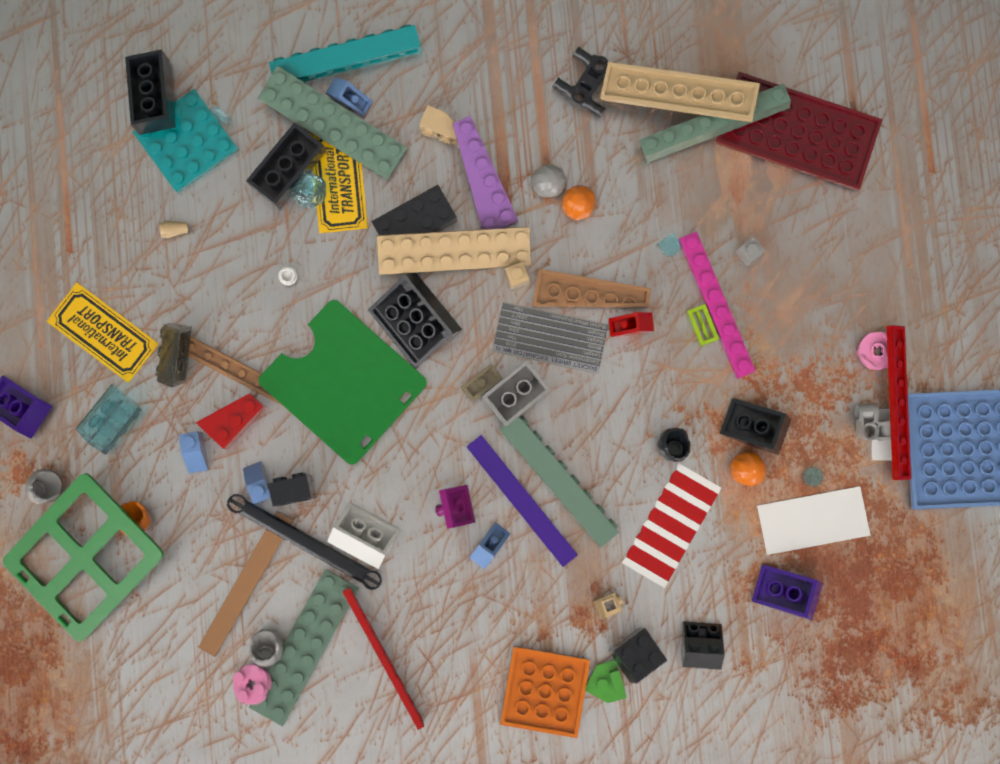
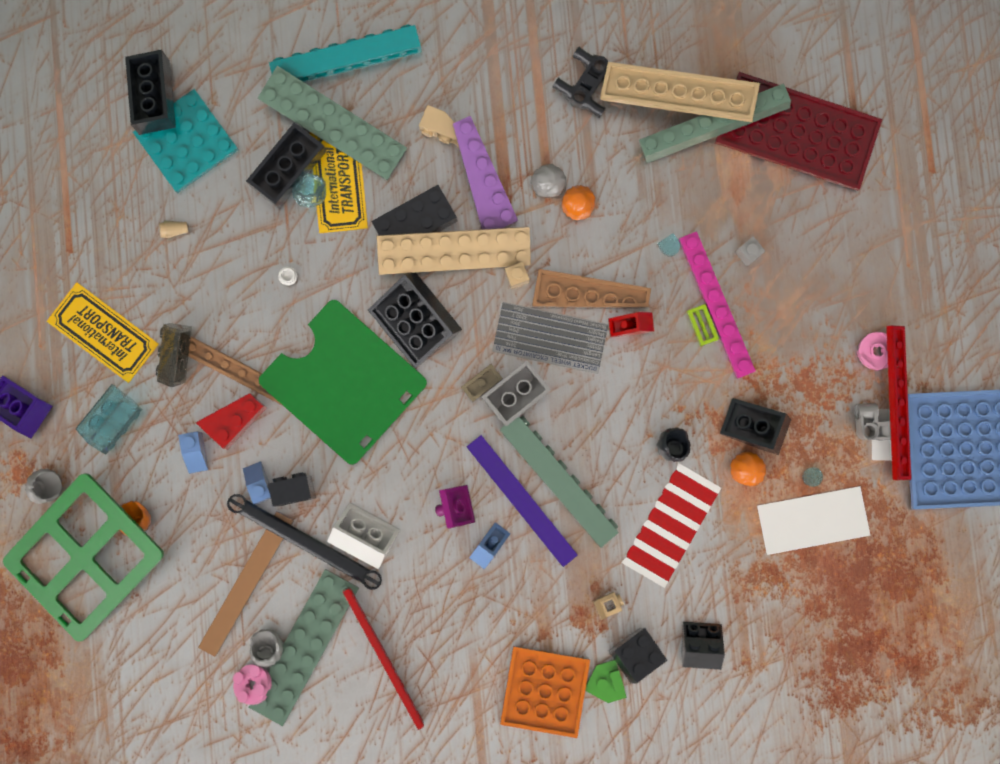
clear light blue tile [212,105,232,125] -> none
medium blue slope [325,78,372,117] -> none
dark purple slope [752,564,823,621] -> none

